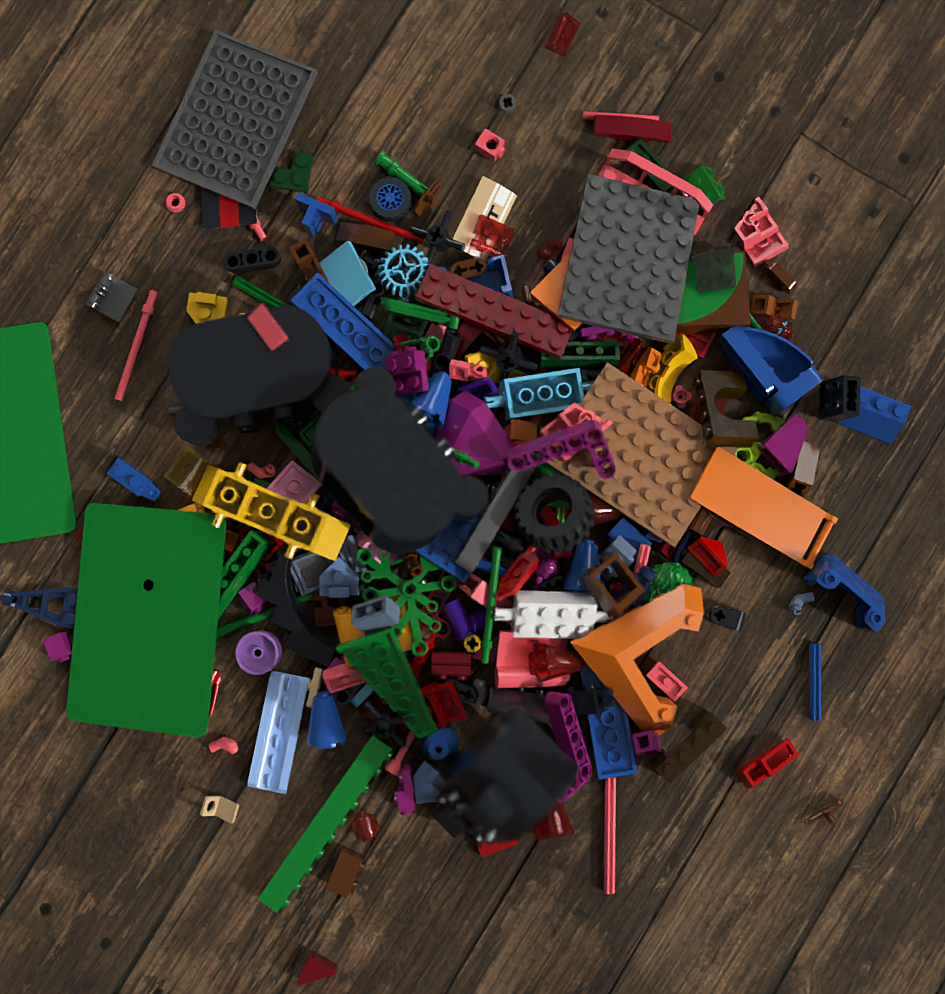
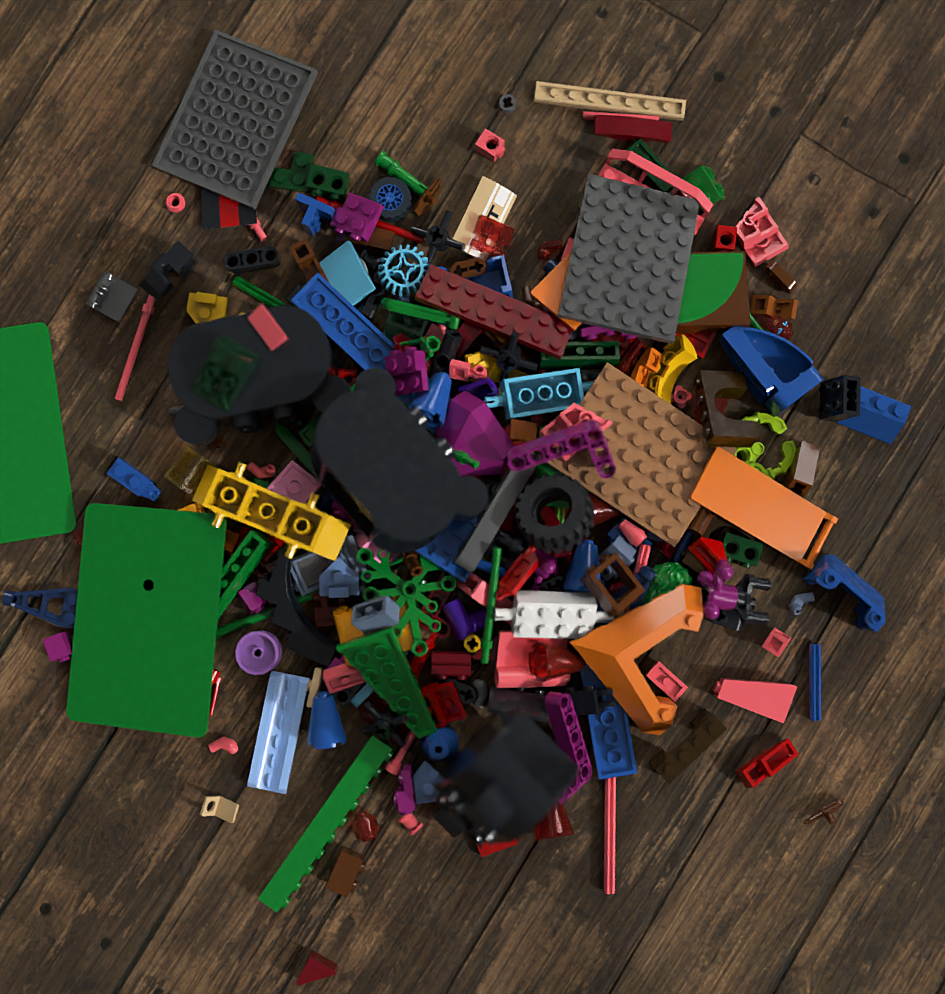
clear red slope [545,12,580,57] -> none
magenta brick [632,730,662,757] -> none
clear smoke bracket [690,245,736,293] -> none
magenta slope [757,414,809,476] -> none
none -> black connector [139,241,198,300]
none -> clear green slope [191,335,260,413]
none -> dark green brick [306,164,351,201]
none -> magenta plate [330,192,384,242]
none -> coral bush [398,811,423,836]
none -> tan tile [534,81,686,121]
none -> coral cone [618,519,648,548]
none -> wheel [697,559,771,625]
none -> red brick [712,225,737,252]
none -> coral slope [713,678,797,723]
none -> dark green brick [720,532,764,569]
none -> coral brick [762,628,791,658]

